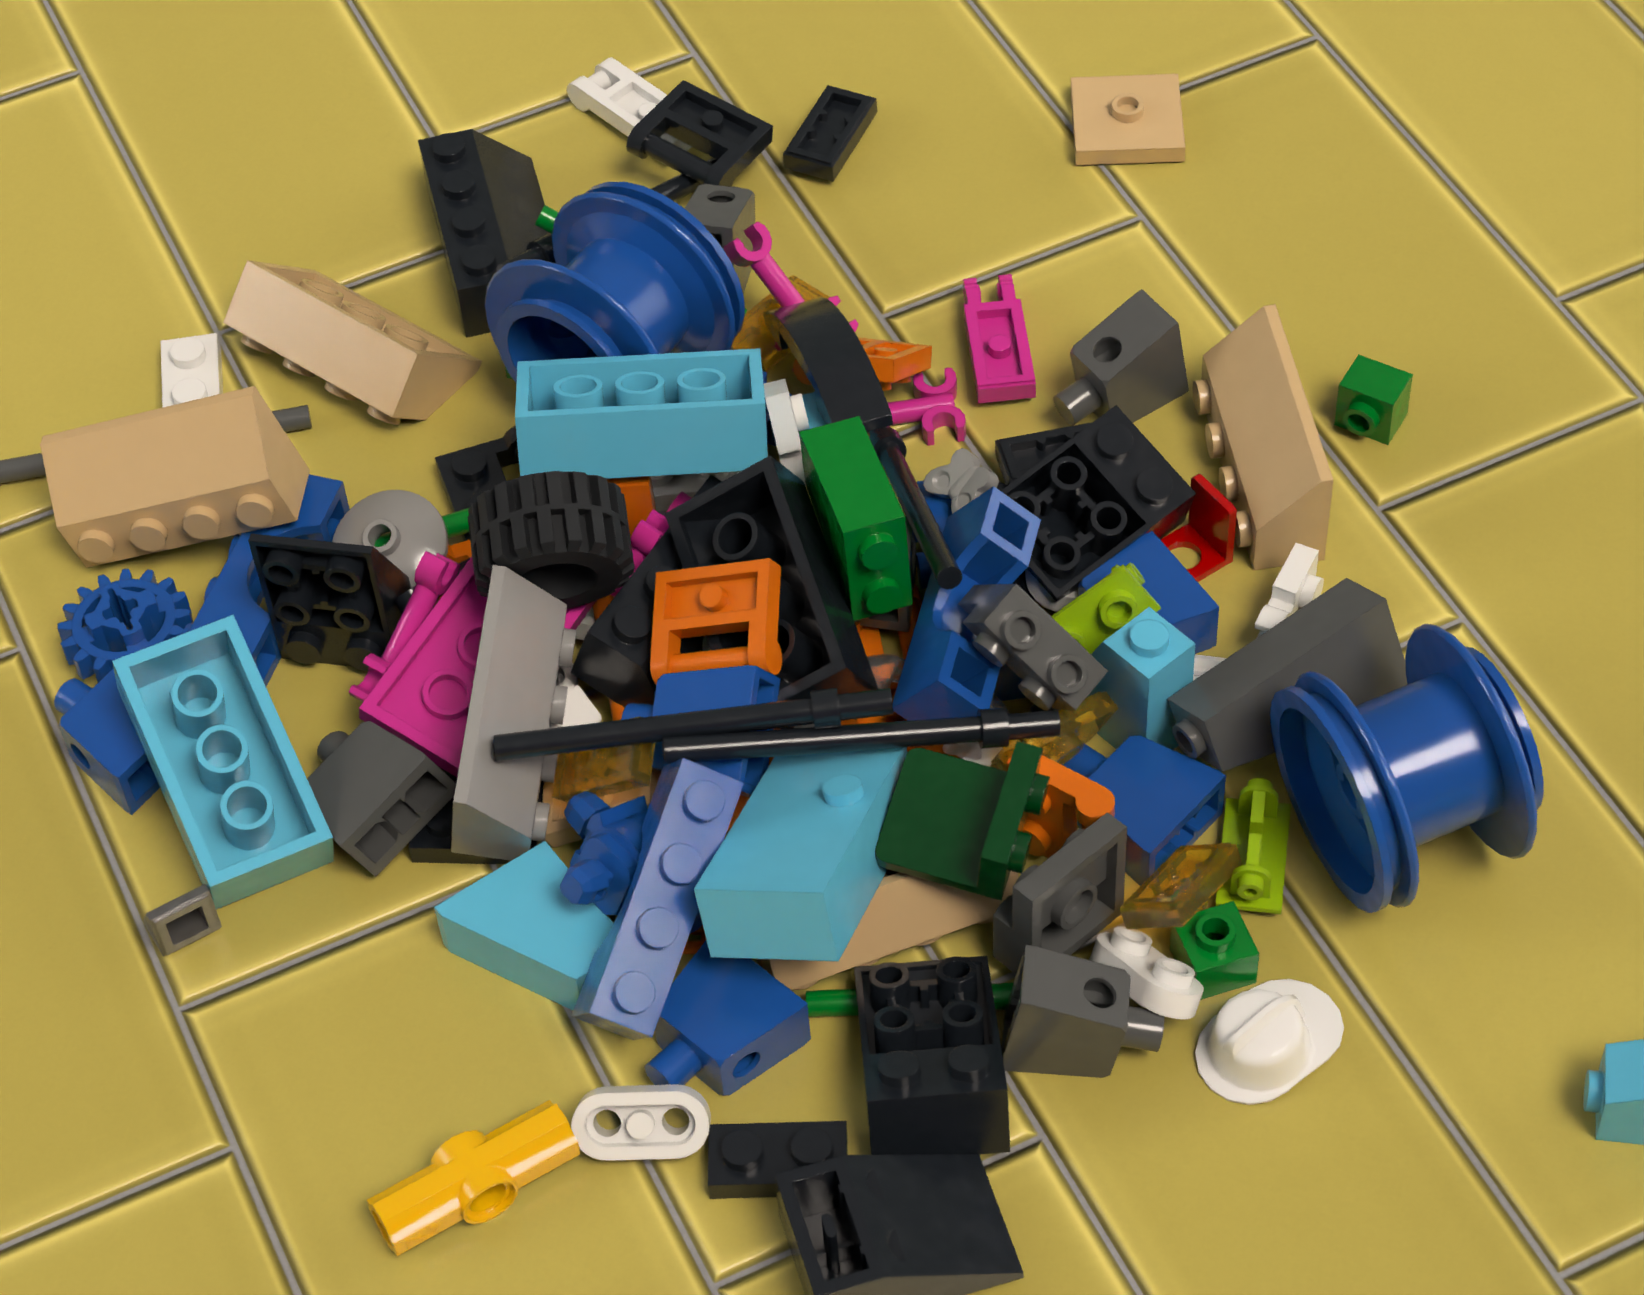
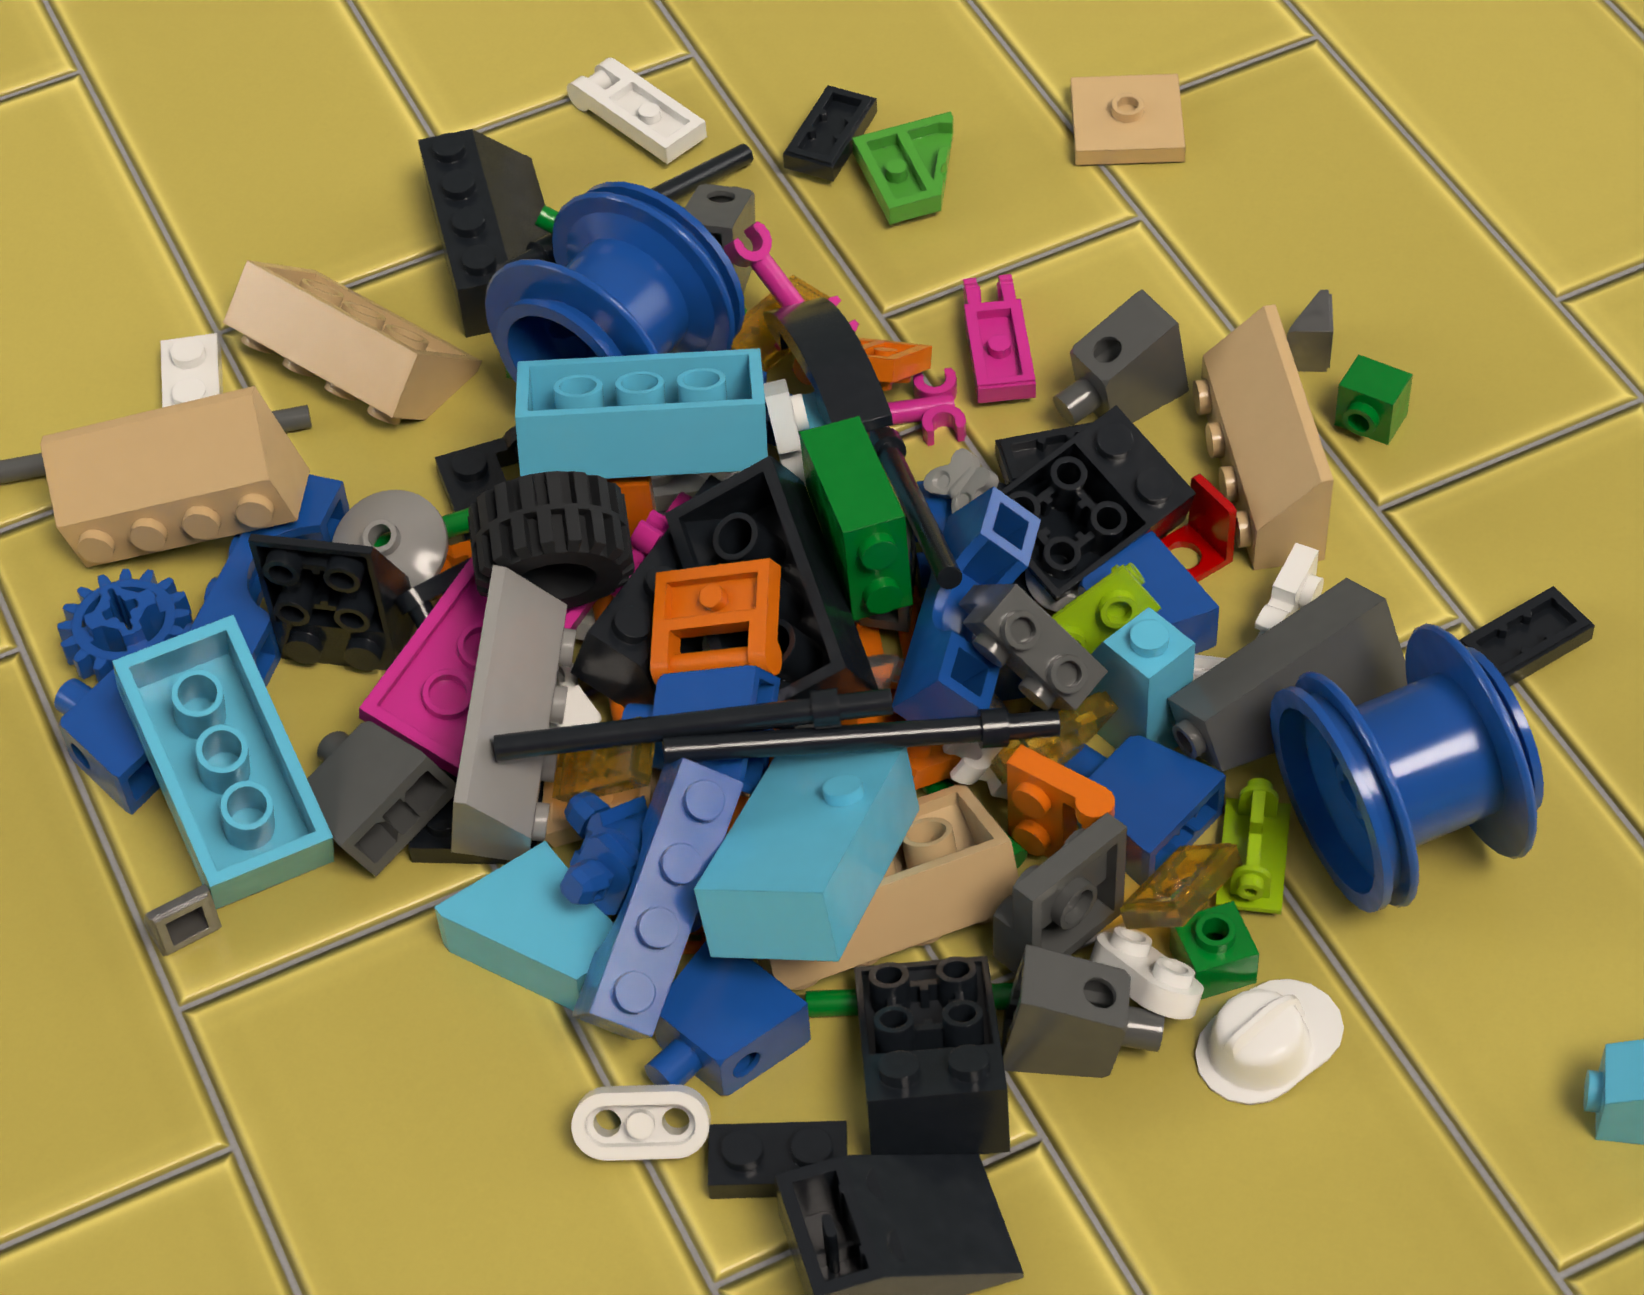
dark pink bar [349,551,461,702] -> none
yellow piece [367,1100,580,1256] -> none
black plate [626,80,773,187] -> none
dark green bracket [875,741,1050,901] -> none
none -> bright green wing [852,111,954,225]
none -> flat silver slope [1287,290,1334,372]
none -> black plate [1459,586,1595,687]

